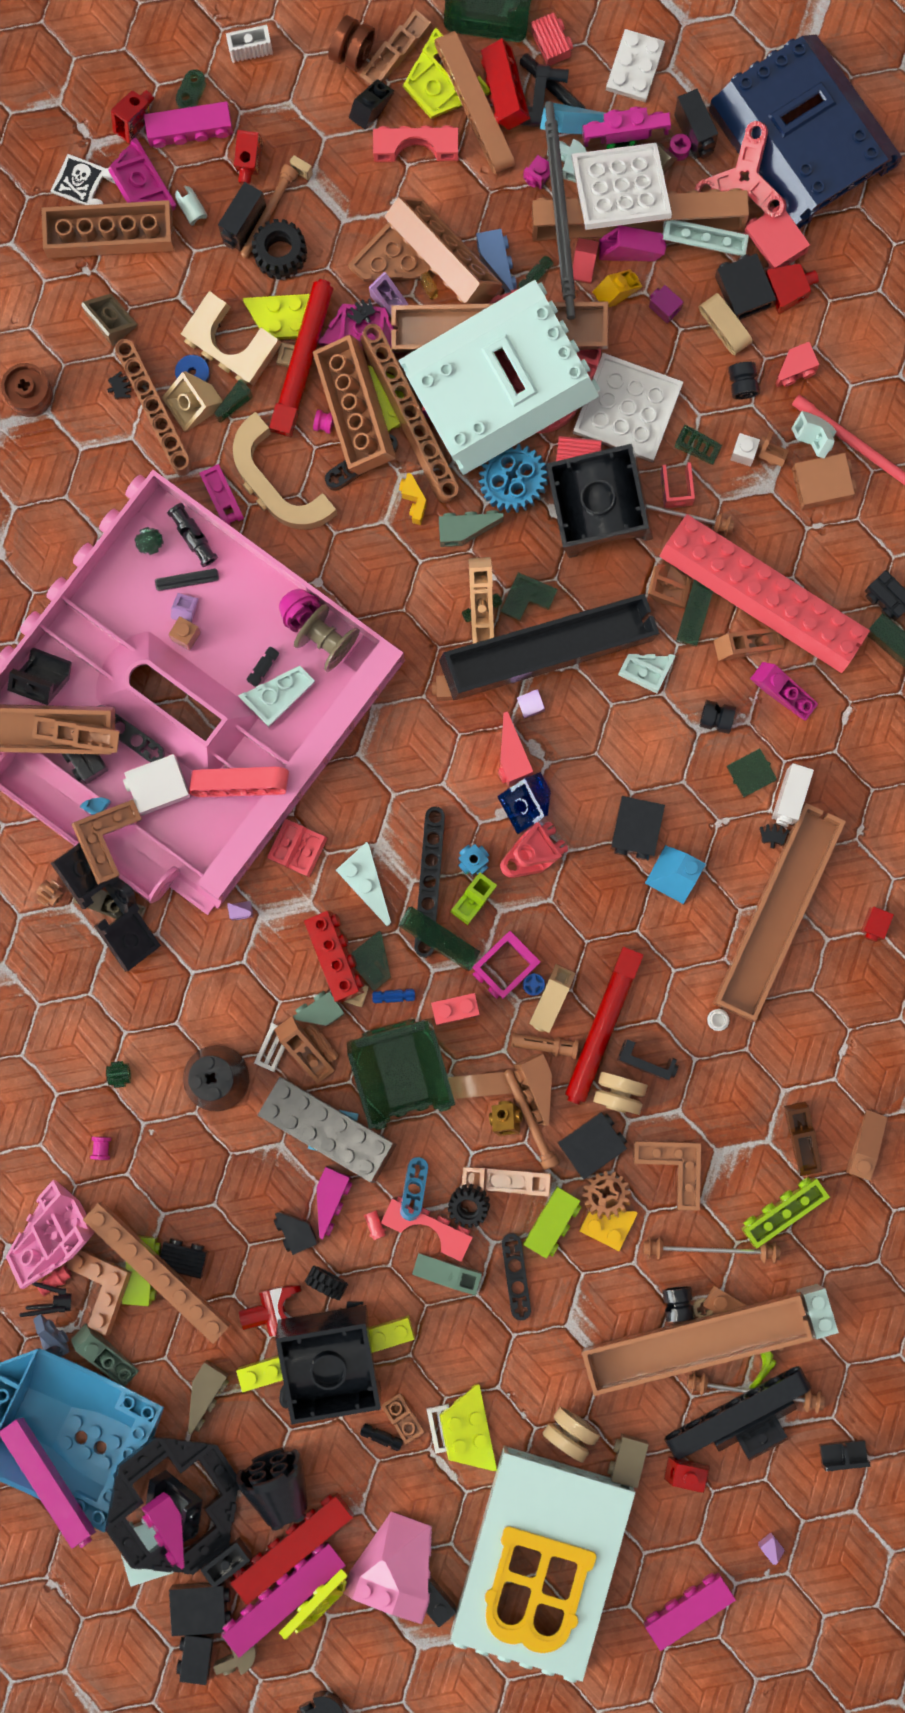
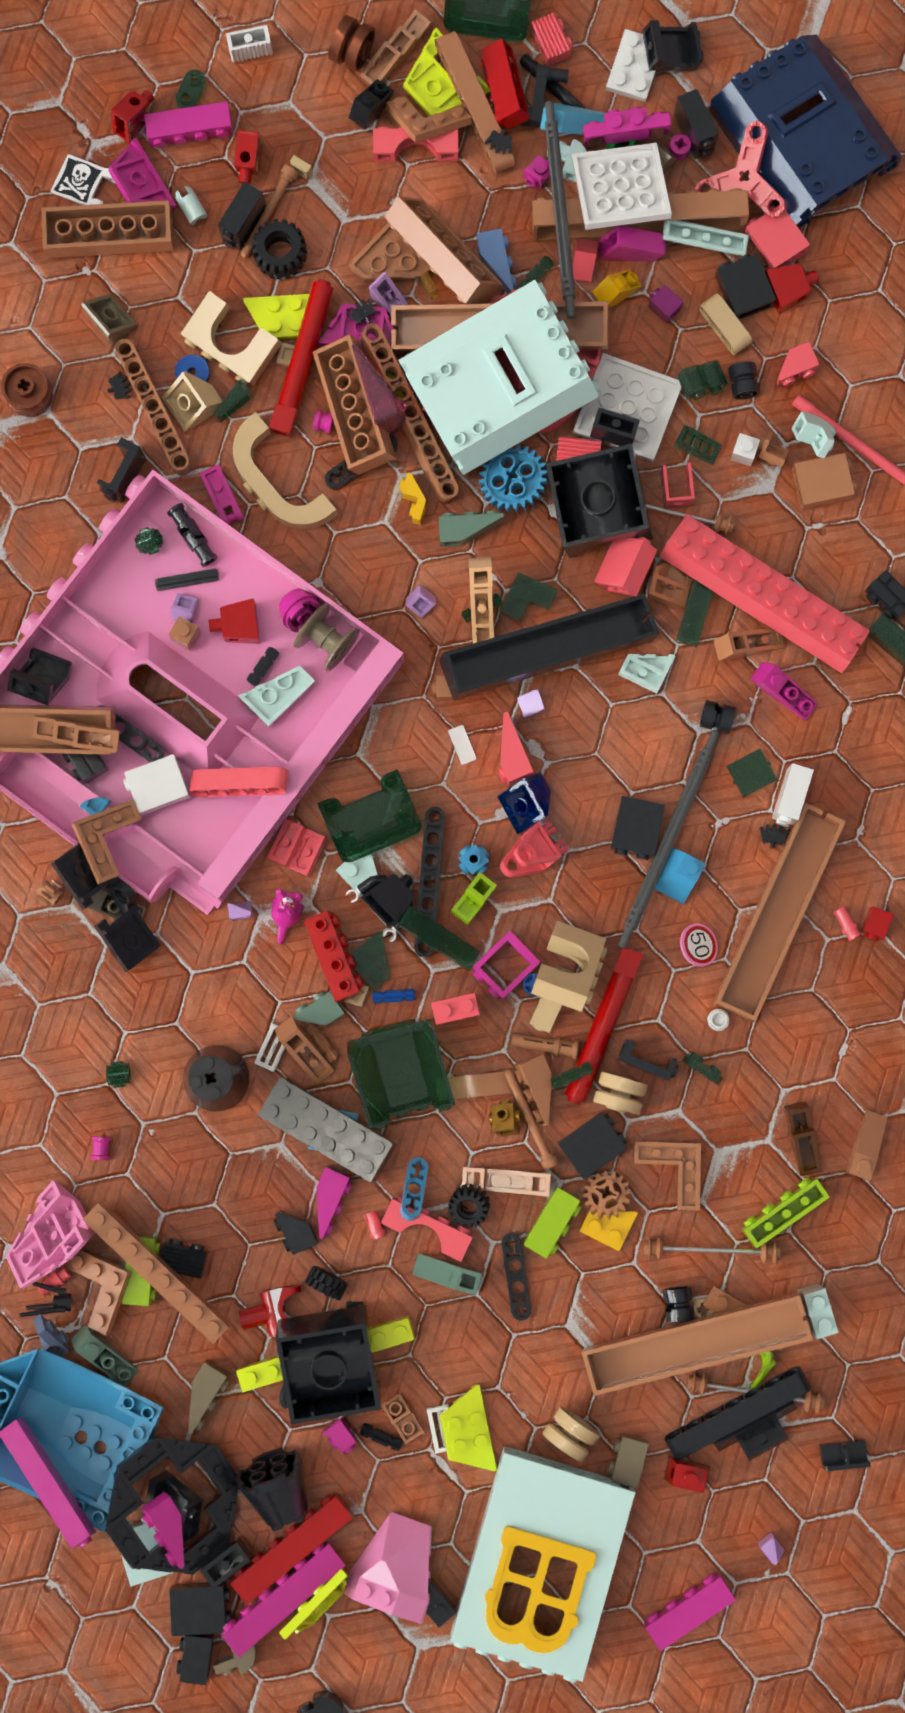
none -> black panel [97,437,147,503]
none -> red torso [208,598,260,644]
none -> dark pink animal [271,889,304,945]
none -> clear green windscreen [317,769,422,863]
none -> dark pink brick [322,1417,357,1455]
none -> black torso [346,874,414,942]
none -> clear pink wedge [351,344,406,435]
none -> nougat plate [386,96,472,143]
none -> lavender slope [406,584,436,618]
none -> white sticker [448,725,477,765]
none -> black piece [485,129,512,154]
none -> tan arch [531,921,608,1012]
none -> clear green axle [550,1062,593,1089]
none -> black brick [590,408,640,446]
none -> coral brick [594,537,657,596]
none -> dark grey axle [617,730,720,949]
none -> black panel [642,20,704,71]
none -> clear green brick [677,360,728,400]
none -> piece [680,923,718,967]
none -> clear green plate [682,1052,723,1085]
none -> coral pin [833,906,862,941]

